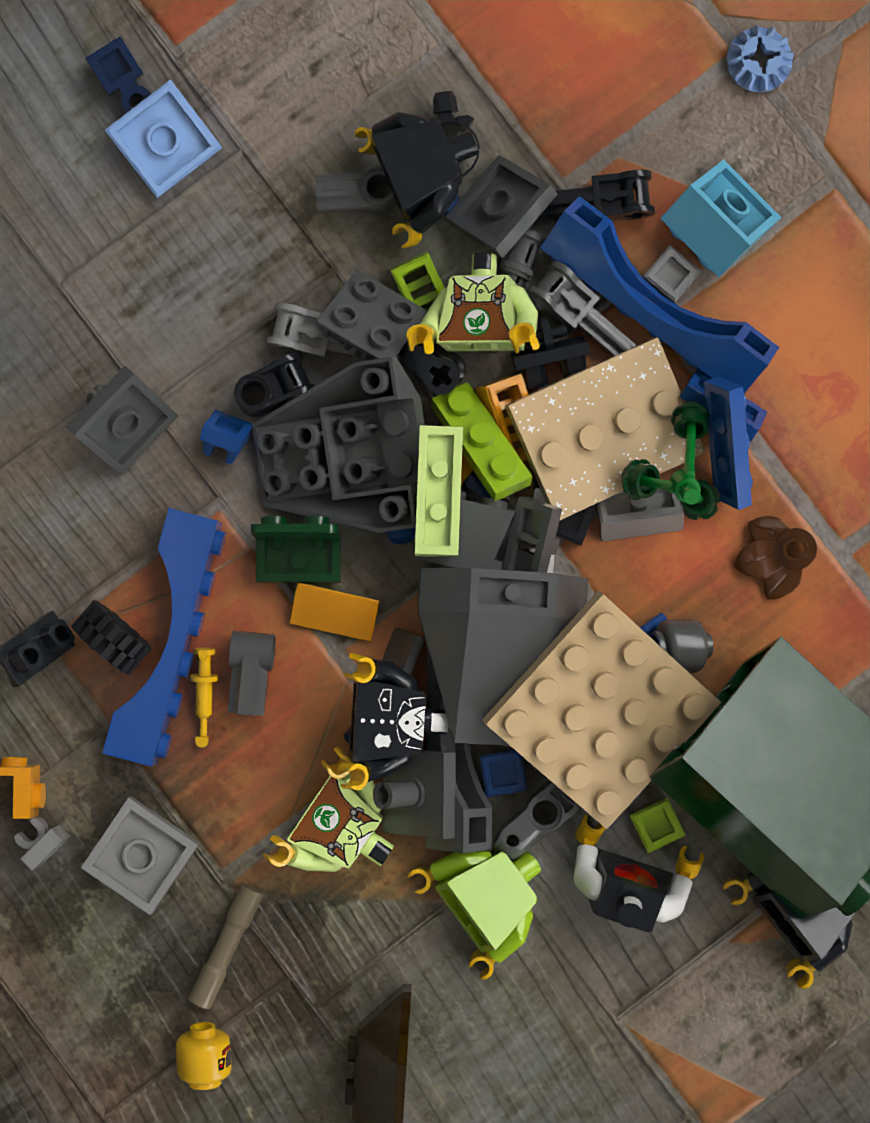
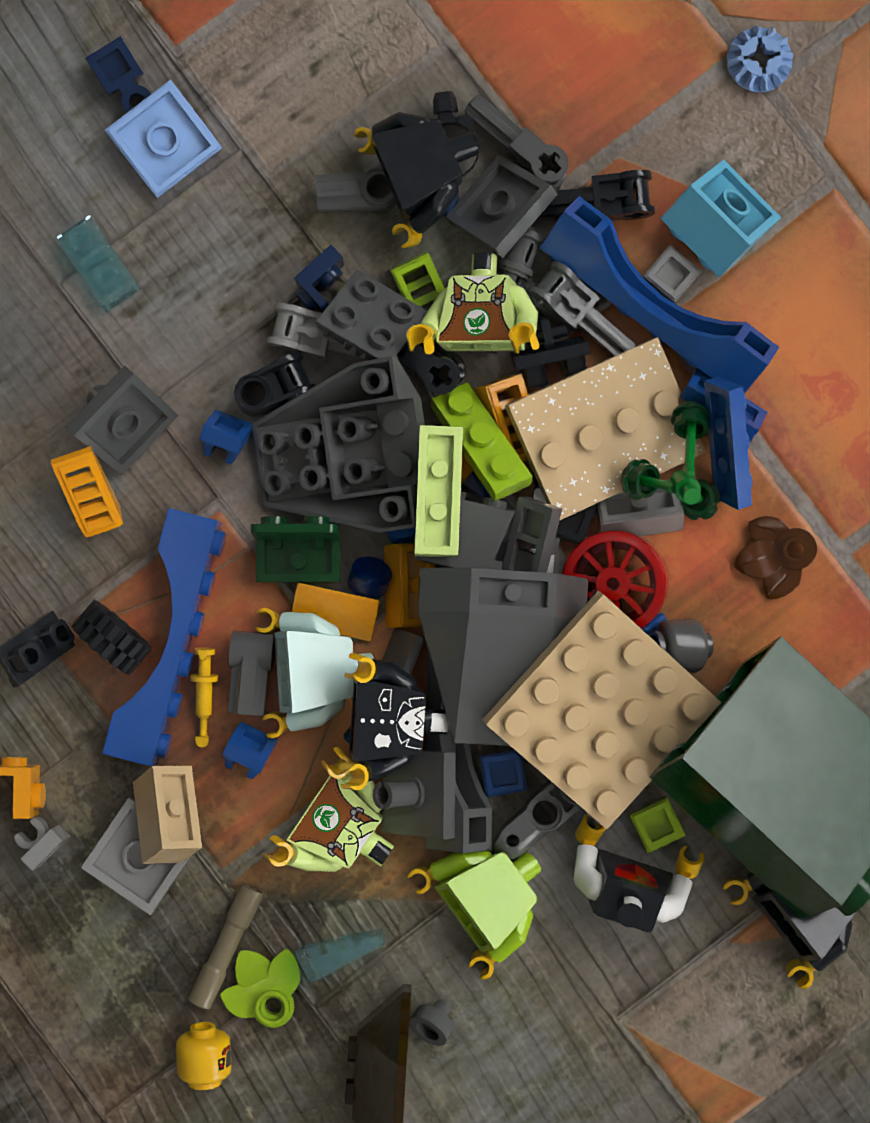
none -> light orange slope [51,446,123,538]
none -> clear light blue slope [56,215,141,312]
none -> tan panel [133,766,202,864]
none -> lime plate [220,949,301,1028]
none -> blue tile [222,721,278,779]
none -> light aqua torso [255,608,374,738]
none -> dark blue bracket [294,245,344,313]
none -> clear light blue slope [295,929,387,983]
none -> clear blue tile [347,556,392,599]
none -> light orange slope [384,543,435,628]
none -> dark grey tile [409,1000,454,1046]
none -> dark grey connector [464,95,568,190]
none -> red wheel [562,530,669,628]

